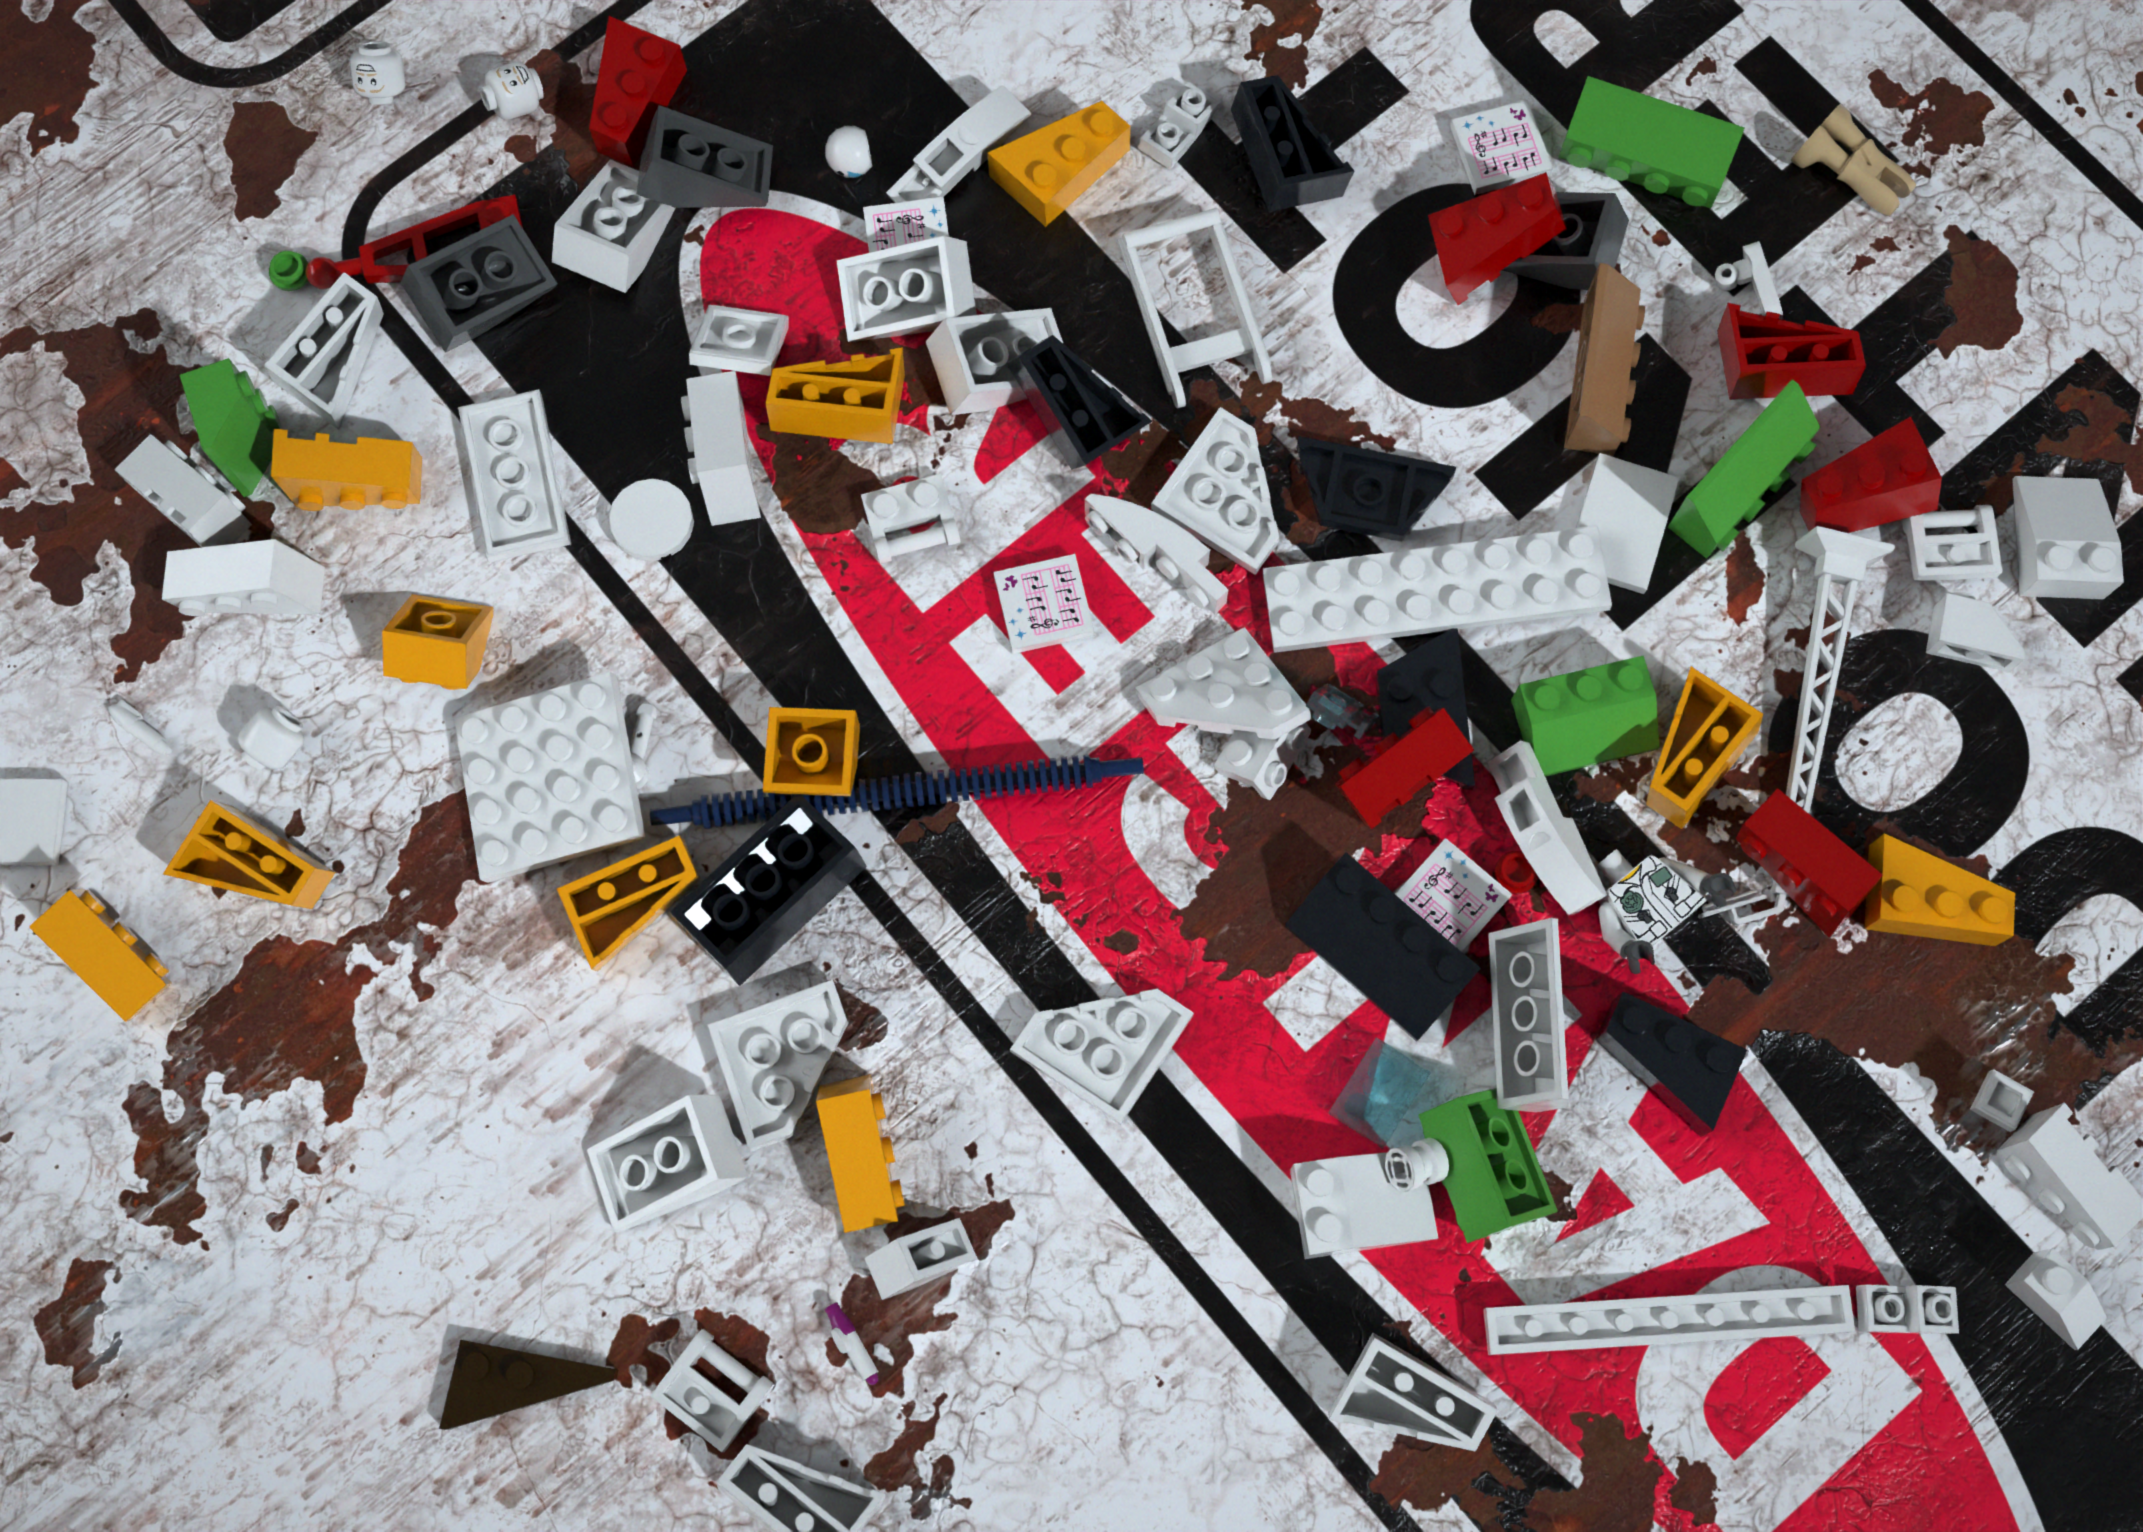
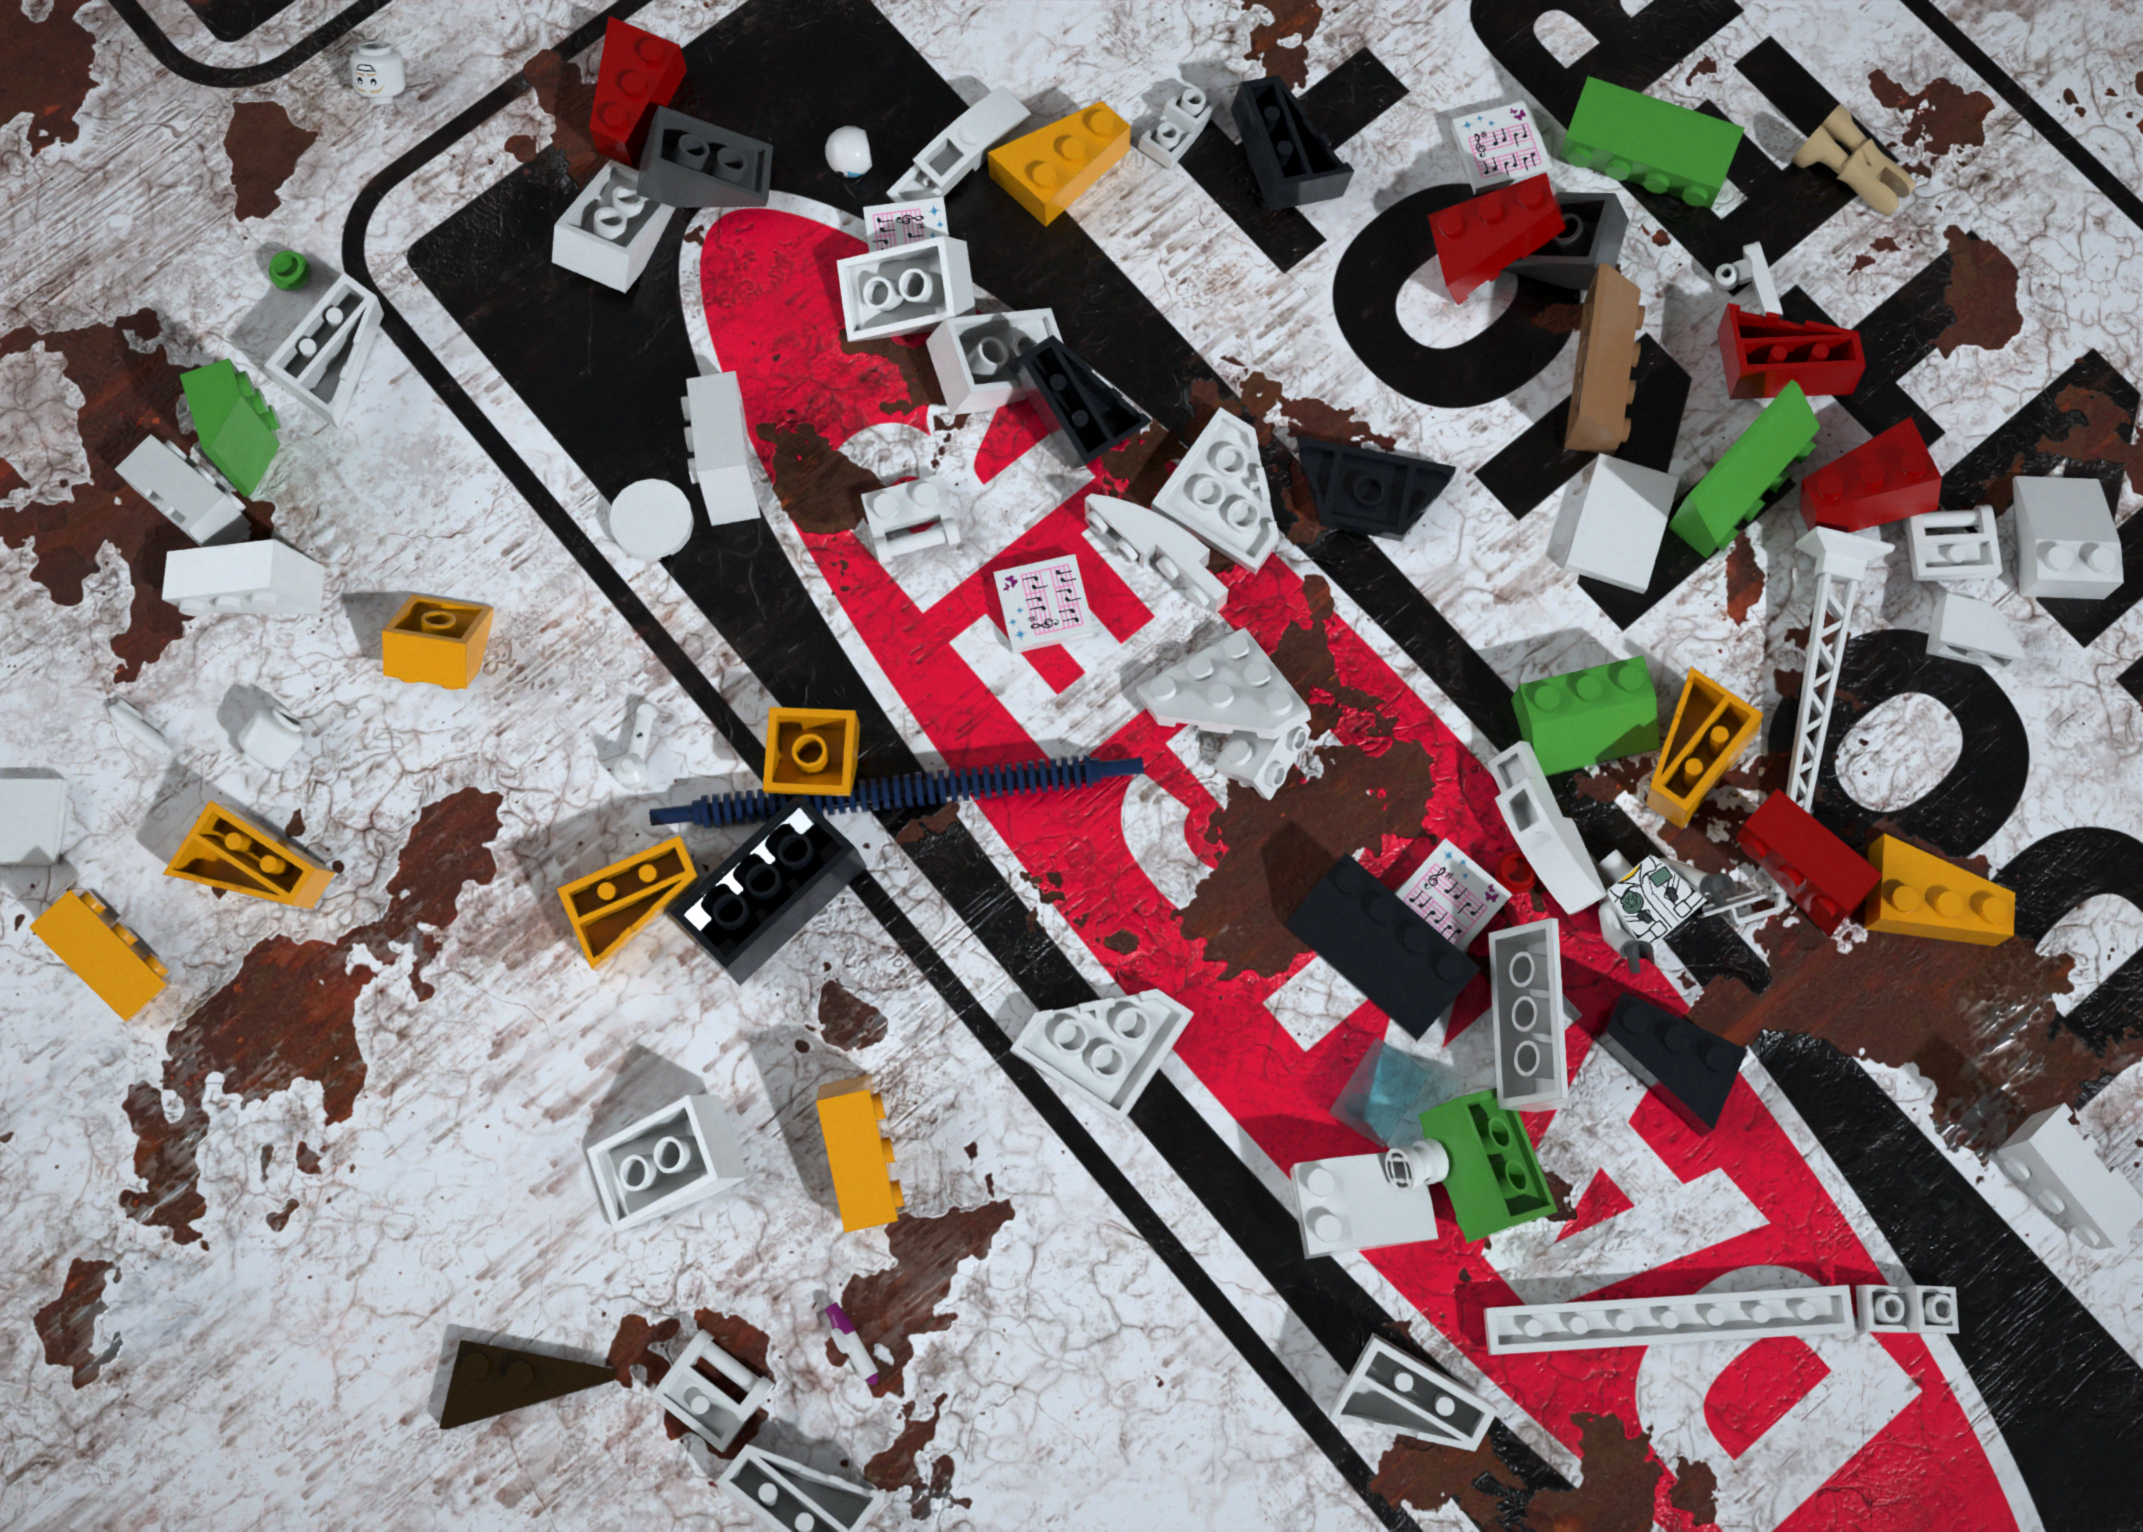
light orange wedge [271,429,422,511] -> none
red plate [306,194,523,289] -> none
dark grey slope [401,214,558,353] -> none
white plate [454,672,646,883] -> none
white tile [458,389,571,563] -> none
white head [480,62,544,120] -> none
white tile [689,305,789,376] -> none
white plate [707,979,848,1152] -> none
light orange wedge [766,347,905,444] -> none
white slope [865,1218,977,1300] -> none
white piece [1117,208,1272,408] -> none
white plate [1263,526,1612,653] -> none
clear light blue plate [1306,683,1380,739] -> none
red wedge [1335,706,1474,829] -> none
black wing [1375,628,1475,790] -> none
white tile [1970,1069,2034,1132] -> none
white slope [2005,1248,2107,1350] -> none

